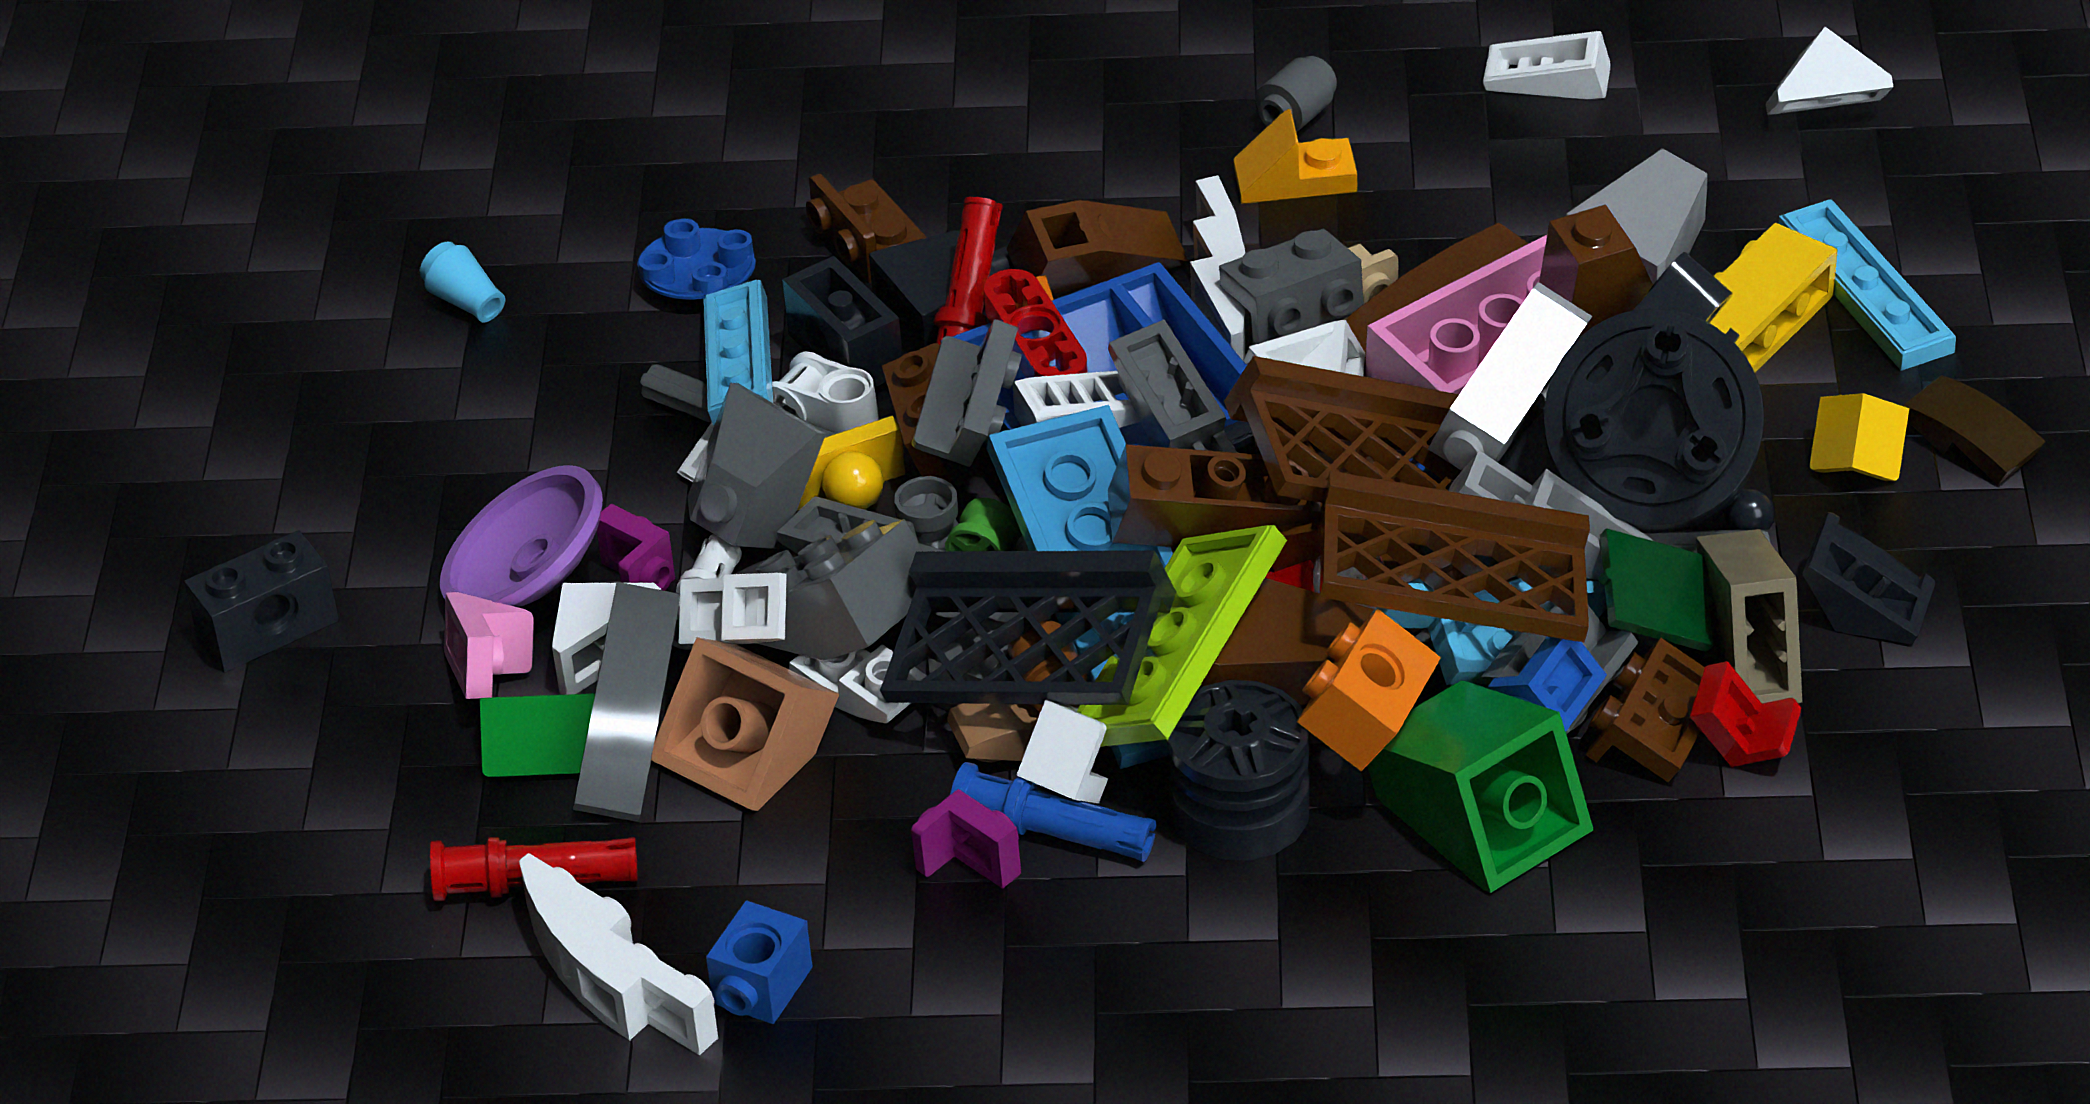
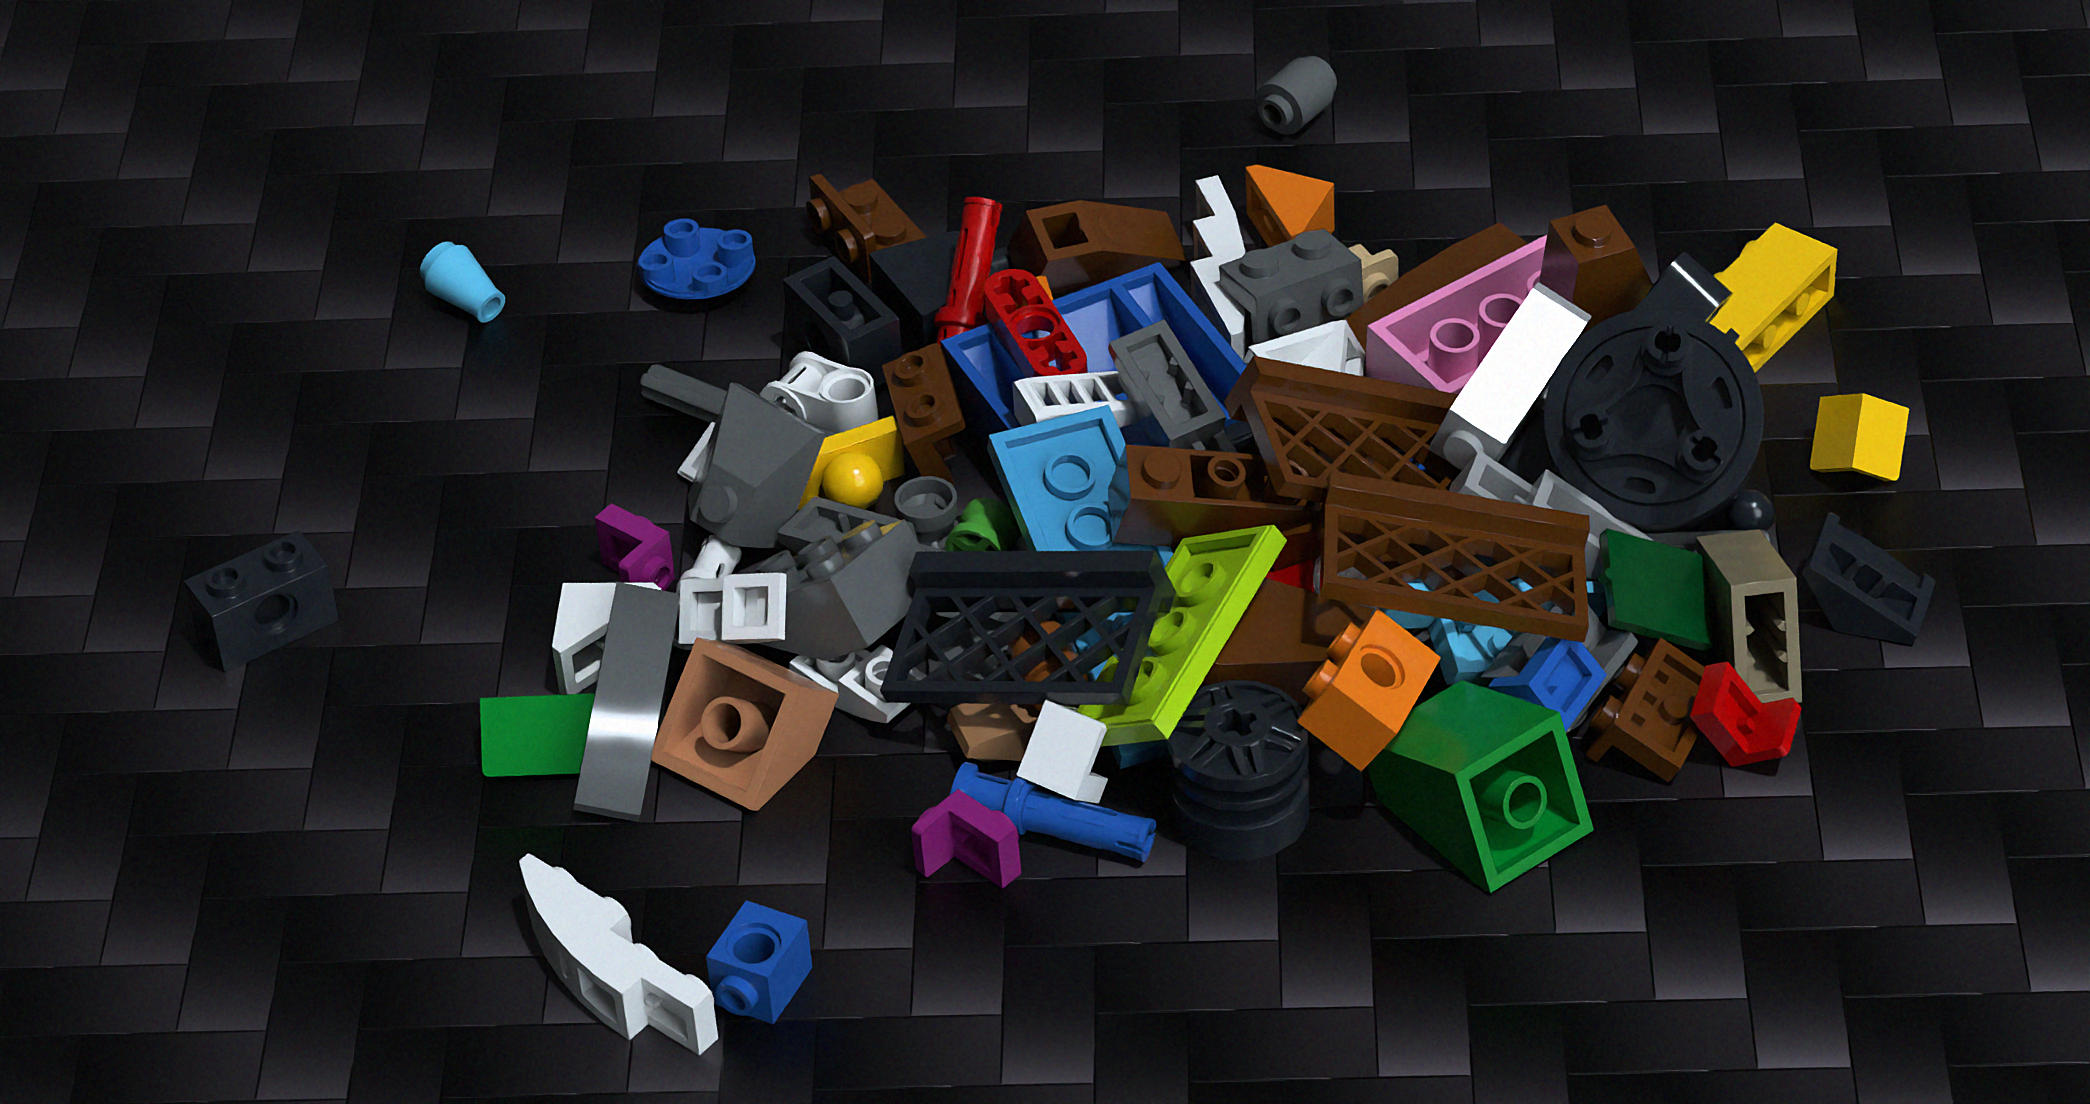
red pin [430,837,638,902] -> none
medium lavender dish [440,465,603,608] -> none
bright pink slope [444,592,534,699] -> none
medium azure tile [704,279,773,426] -> none
dark grey bracket [911,319,1022,467] -> none
light orange slope [1233,109,1357,204] -> none
white slope [1483,31,1610,99] -> none
light grey slope [1566,148,1708,284] -> none
white slope [1766,27,1893,115] -> none
medium azure tile [1779,199,1956,371] -> none
dark brown slope [1903,375,2046,486] -> none
none -> orange slope [1245,164,1335,247]

